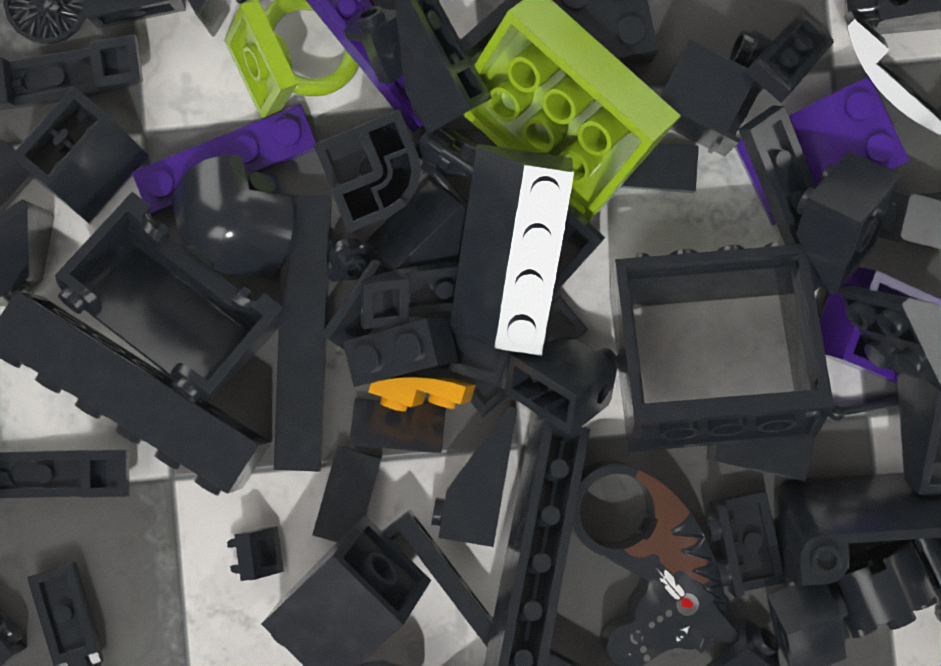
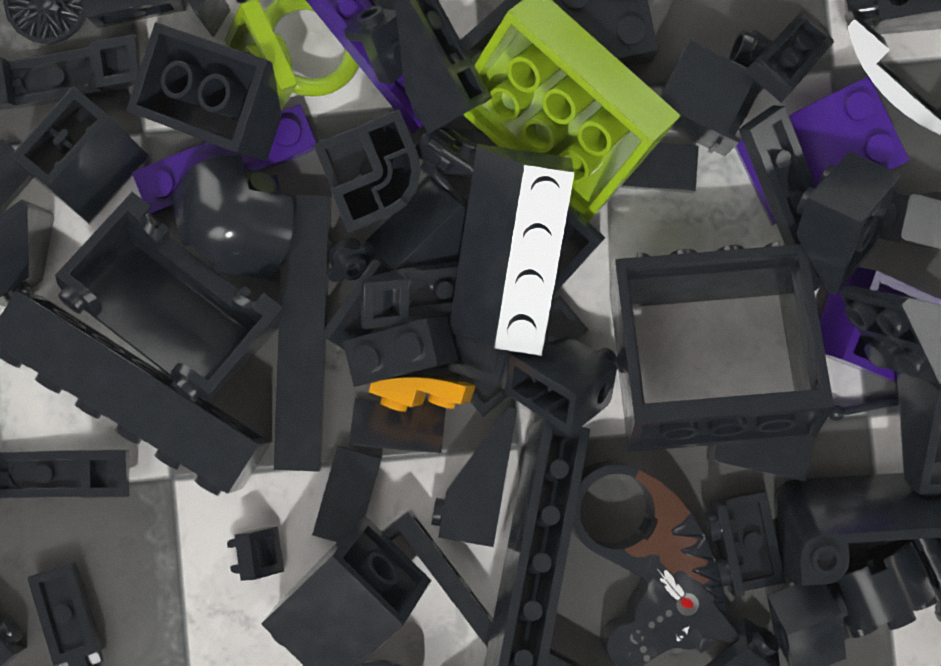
none -> black slope [126,22,282,161]

